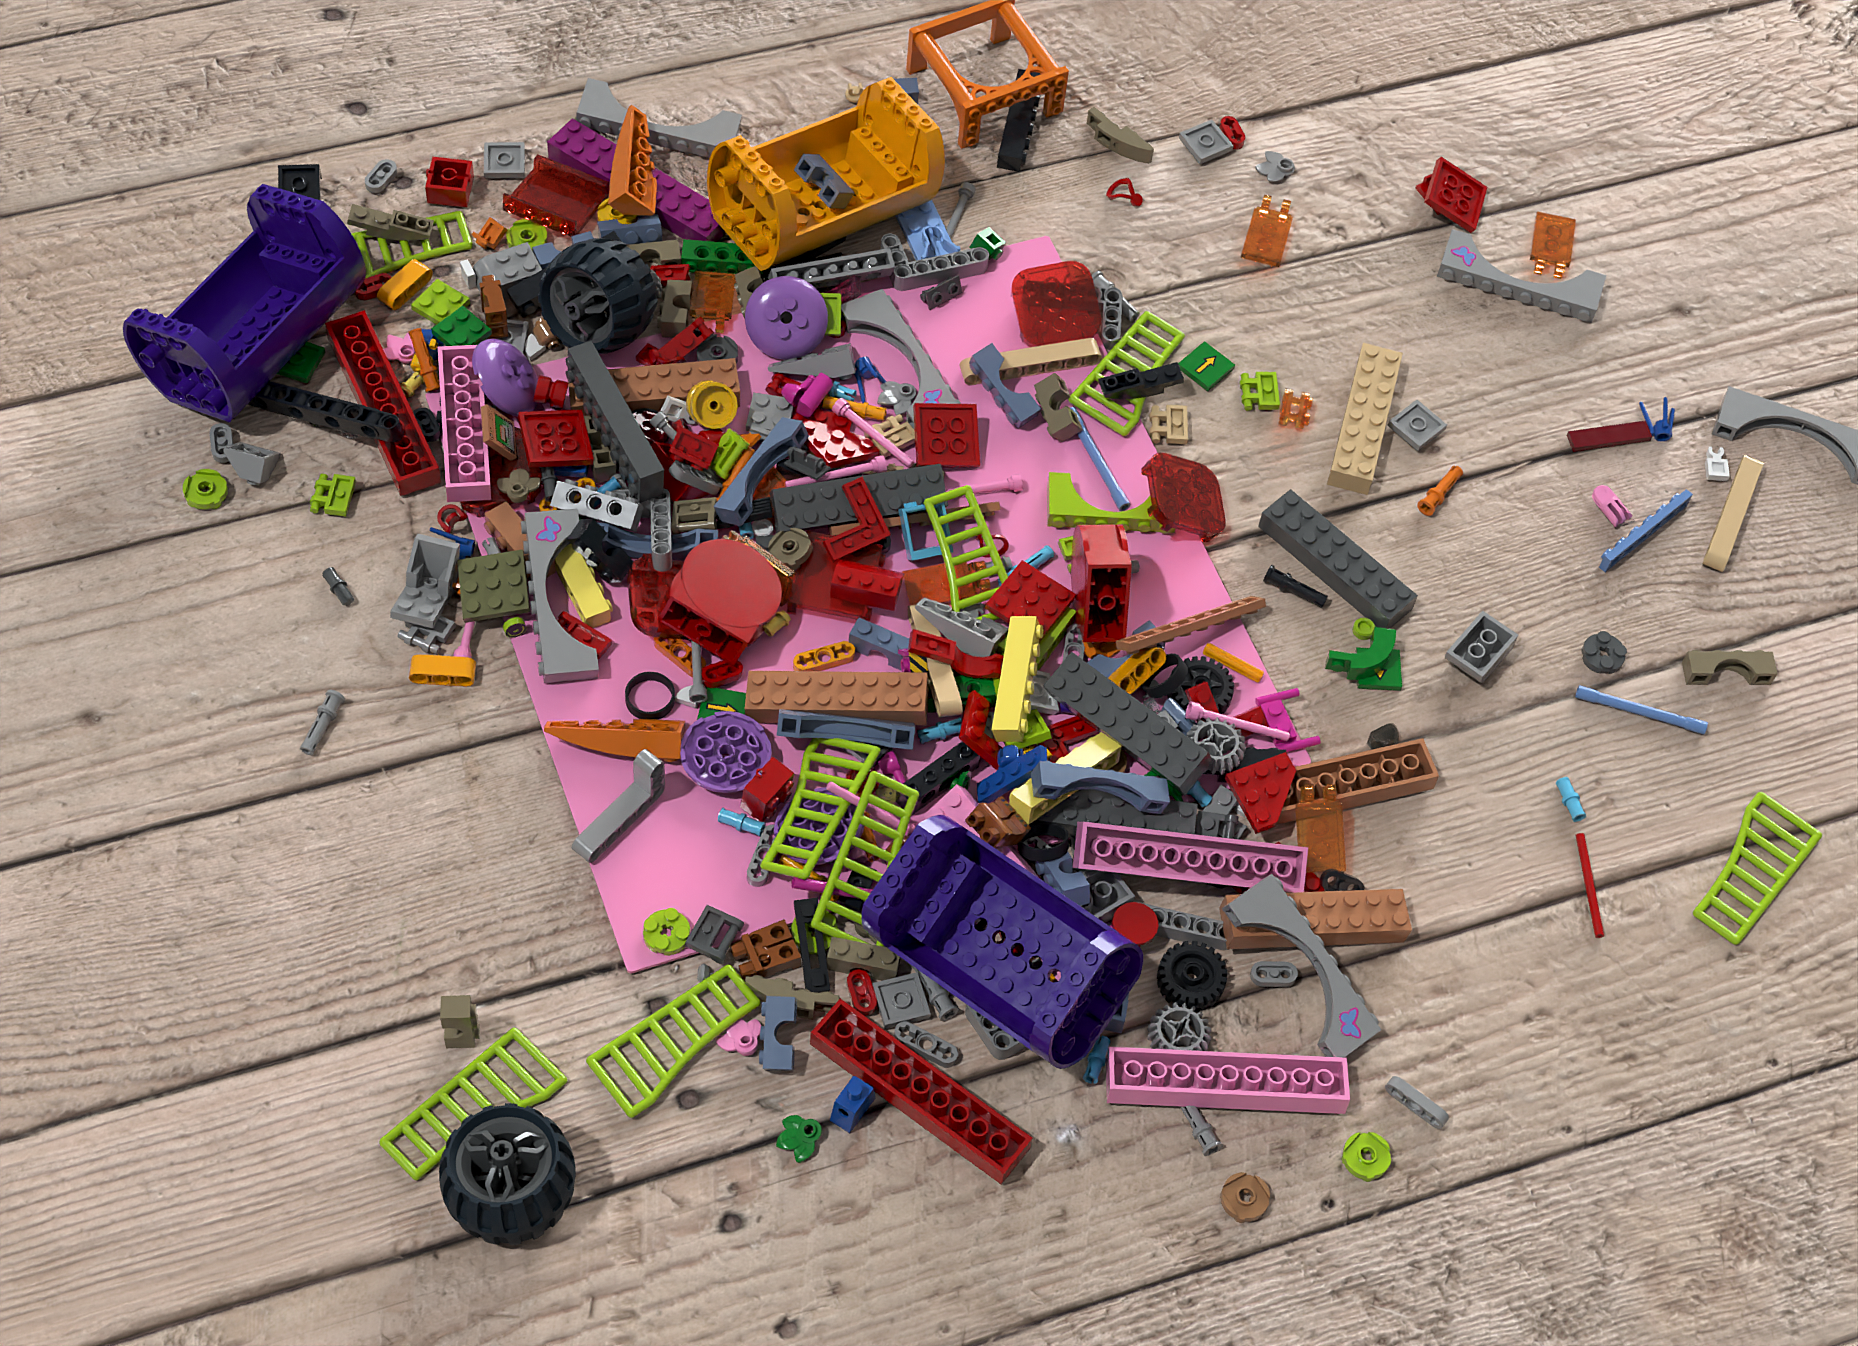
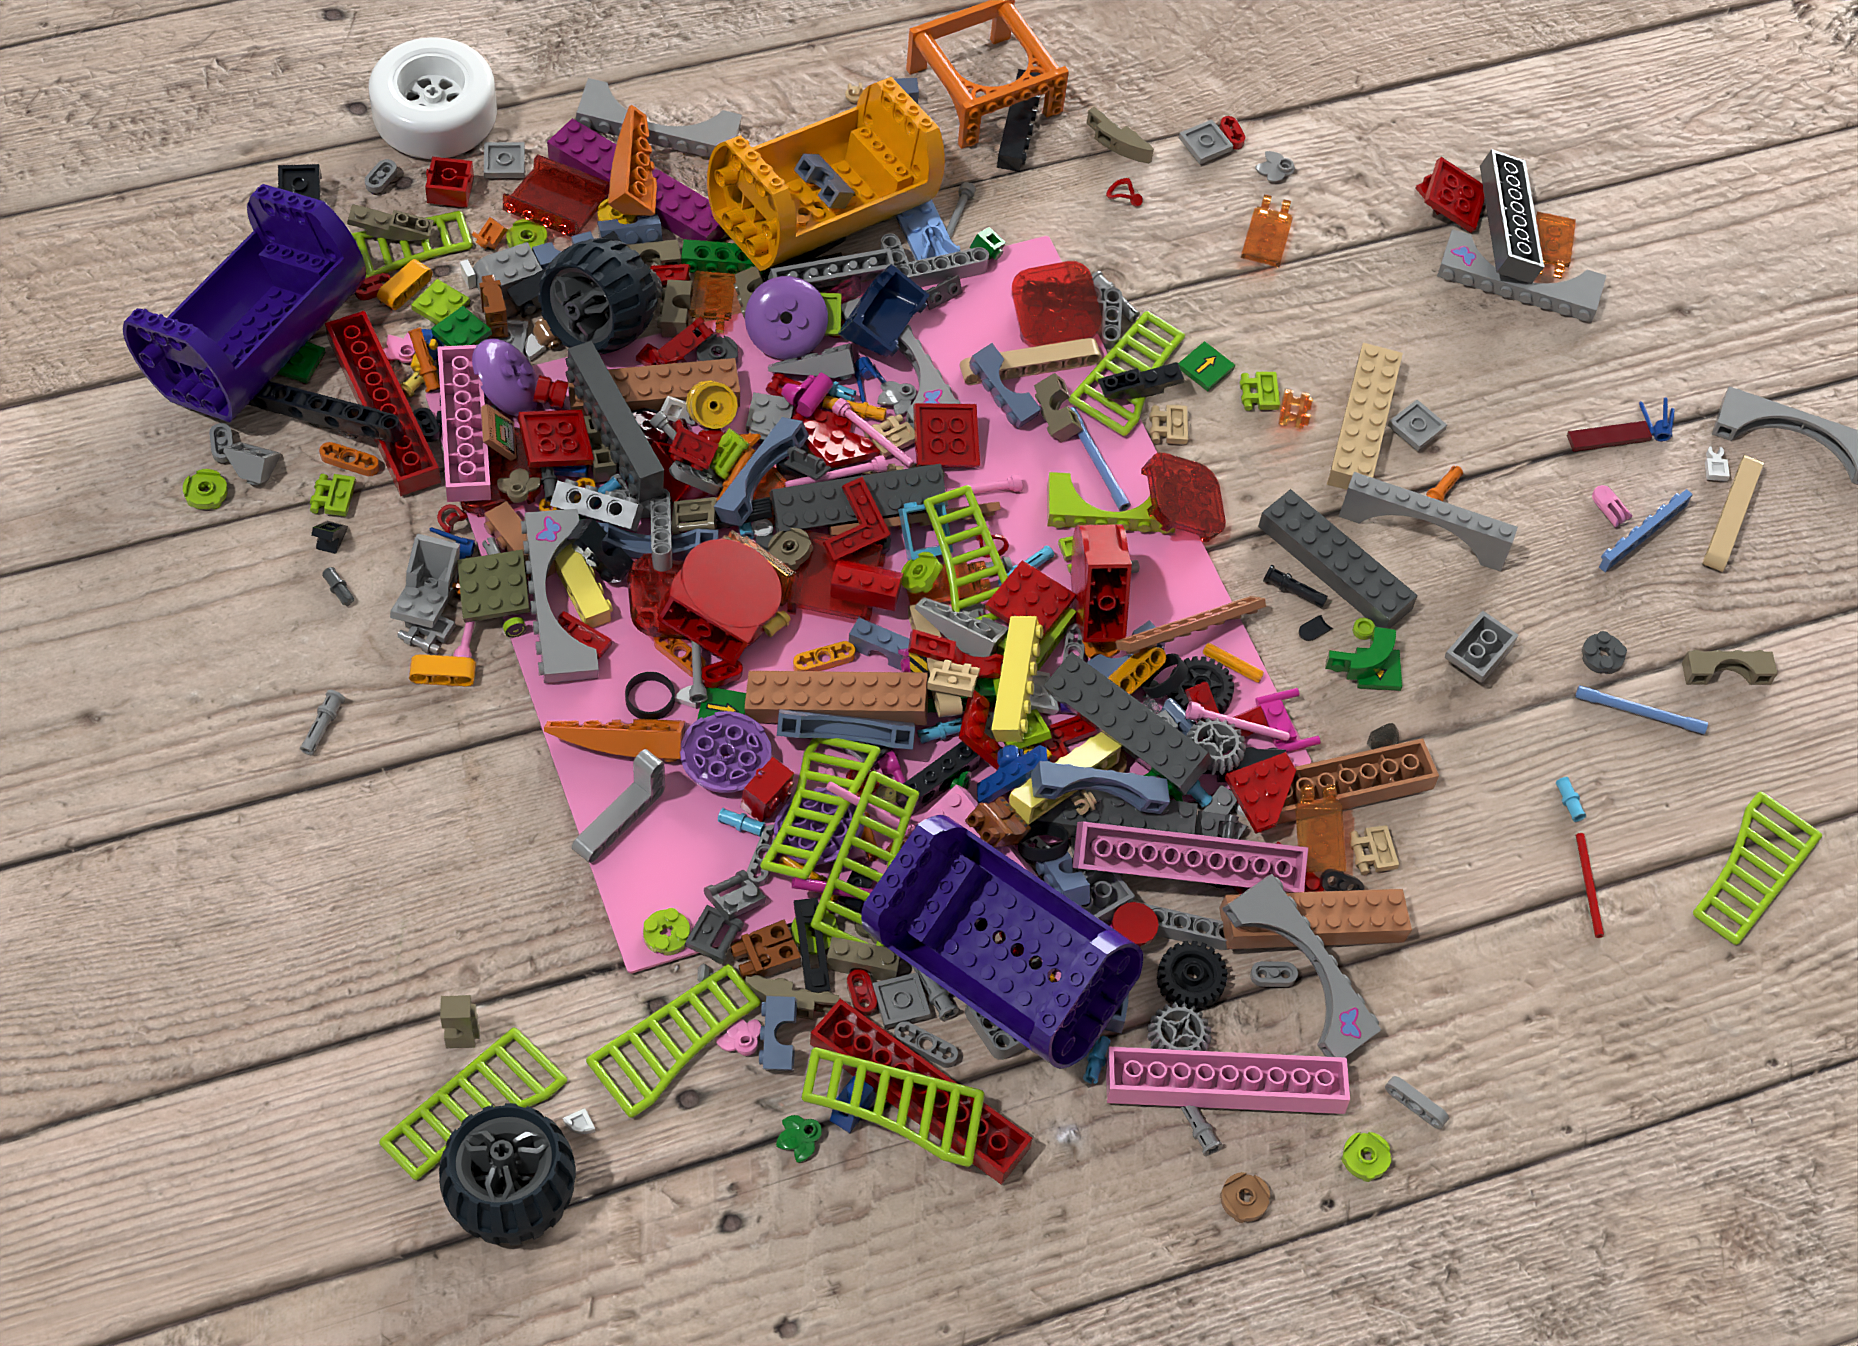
none -> black slope [311,521,348,554]
none -> orange beam [319,442,379,476]
none -> white wheel [368,37,497,159]
none -> white tile [563,1108,595,1134]
none -> dark grey plate [704,870,766,921]
none -> lime bar [801,1047,985,1167]
none -> dark blue windscreen [838,264,929,357]
none -> lime plate [901,552,943,593]
none -> tan plate [927,660,980,697]
none -> tan plate [1071,790,1097,815]
none -> black piece [1298,615,1333,641]
none -> light grey arch [1339,472,1518,572]
none -> tan plate [1349,825,1399,875]
none -> dark grey brick [1480,149,1544,284]

